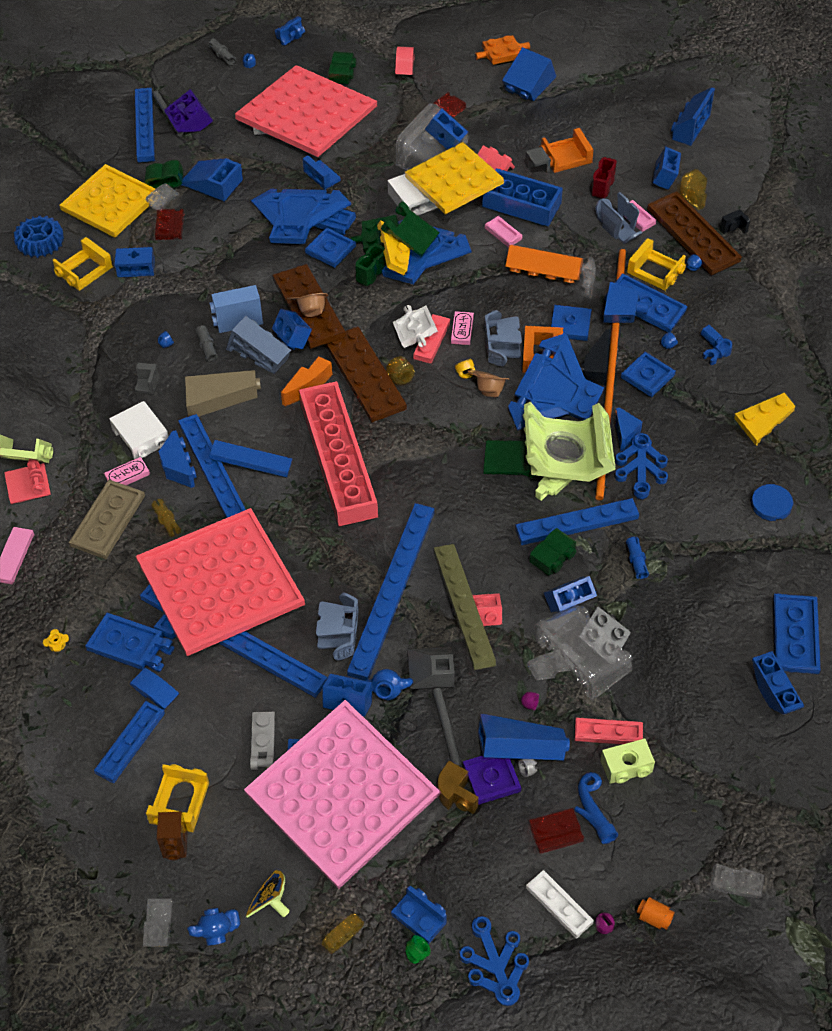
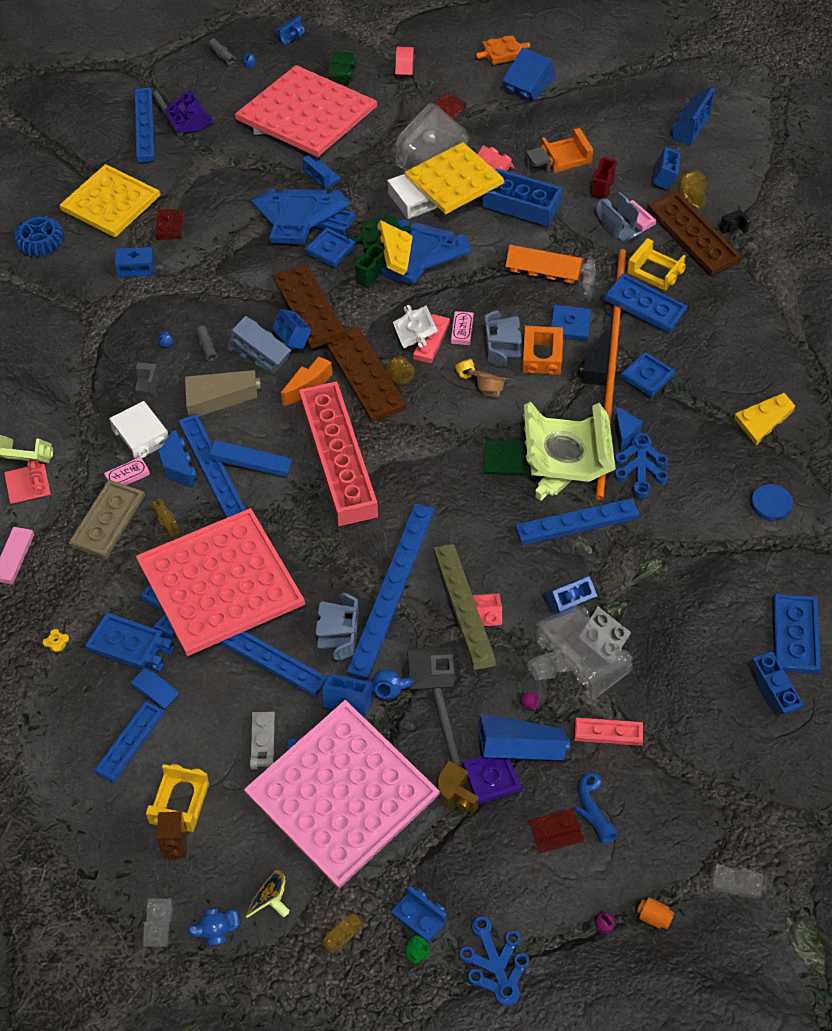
yellow panel [53,237,113,291] -> none
dark green brick [145,160,183,190] -> none
clear slope [145,183,179,210] -> none
blue slope [182,158,243,201] -> none
medium blue brick [209,285,263,333] -> none
medium nougat piece [287,293,329,317] -> none
dark green flag [381,201,440,256] -> none
blue brick [425,109,468,150] -> none
bright pink tile [485,216,522,248] -> none
blue plate [508,333,604,431] -> none
light grey hinge [518,759,538,777] -> none
white tile [526,870,594,939] -> none
dark green brick [530,528,576,576] -> none
yellowish green brick [600,739,655,784] -> none
blue torso [603,282,649,323] -> none
blue pin [626,537,649,579] -> none
blue hinge [661,332,678,349] -> none
blue hinge [686,254,702,271] -> none
blue bar [701,325,732,365] -> none

